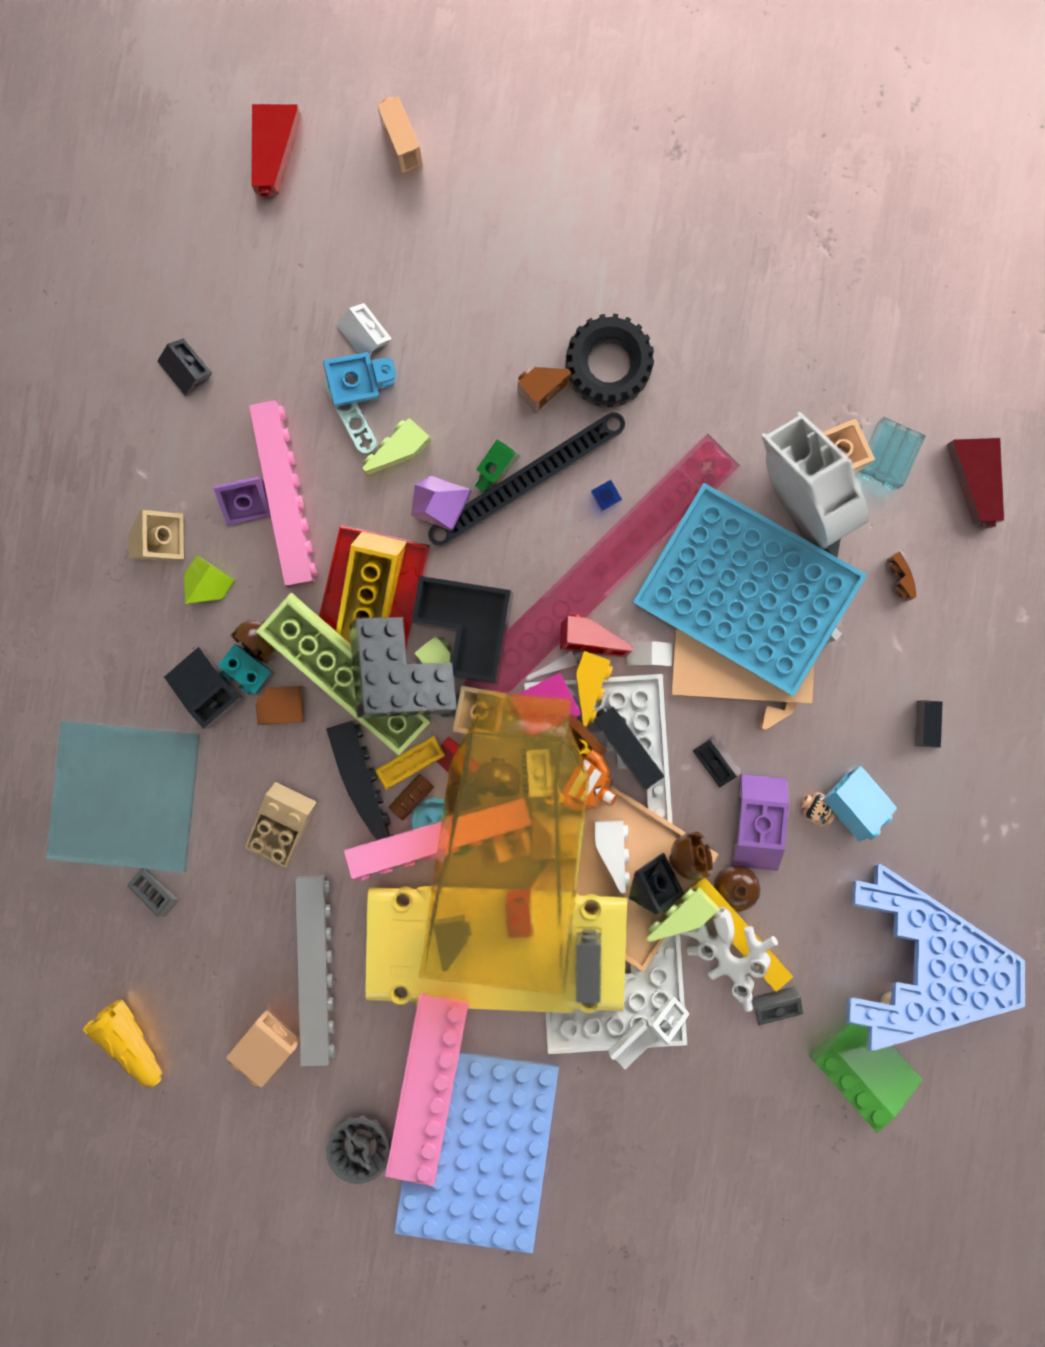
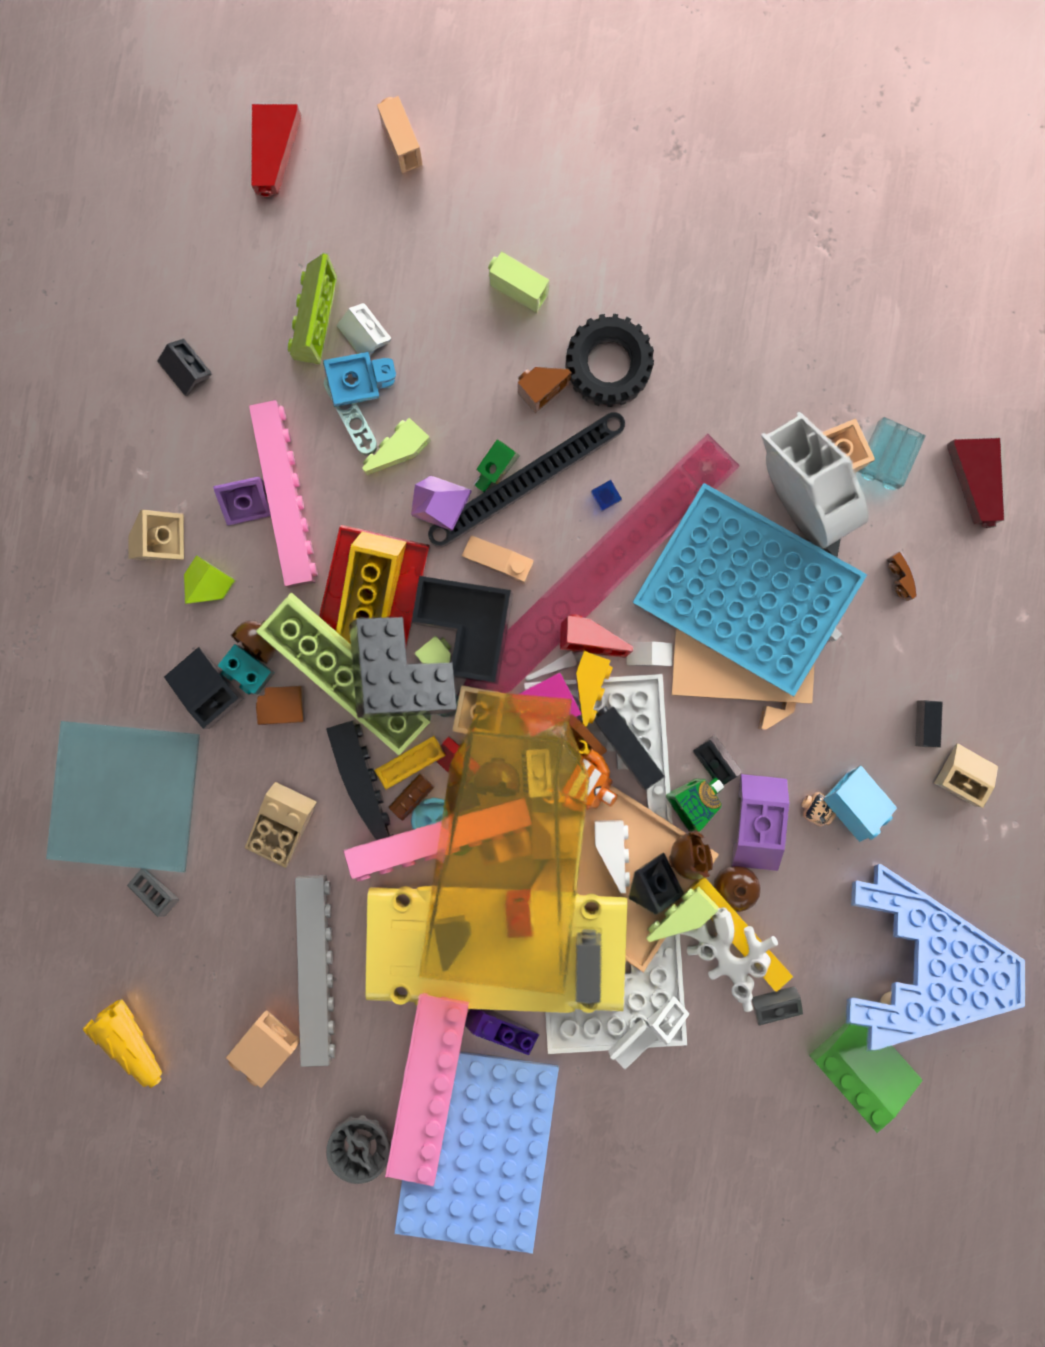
none -> lime slope [288,253,337,365]
none -> light nougat slope [462,535,534,584]
none -> dark purple slope [465,1009,539,1055]
none -> yellowish green brick [488,251,549,313]
none -> green torso [665,778,724,832]
none -> tan slope [934,743,998,808]

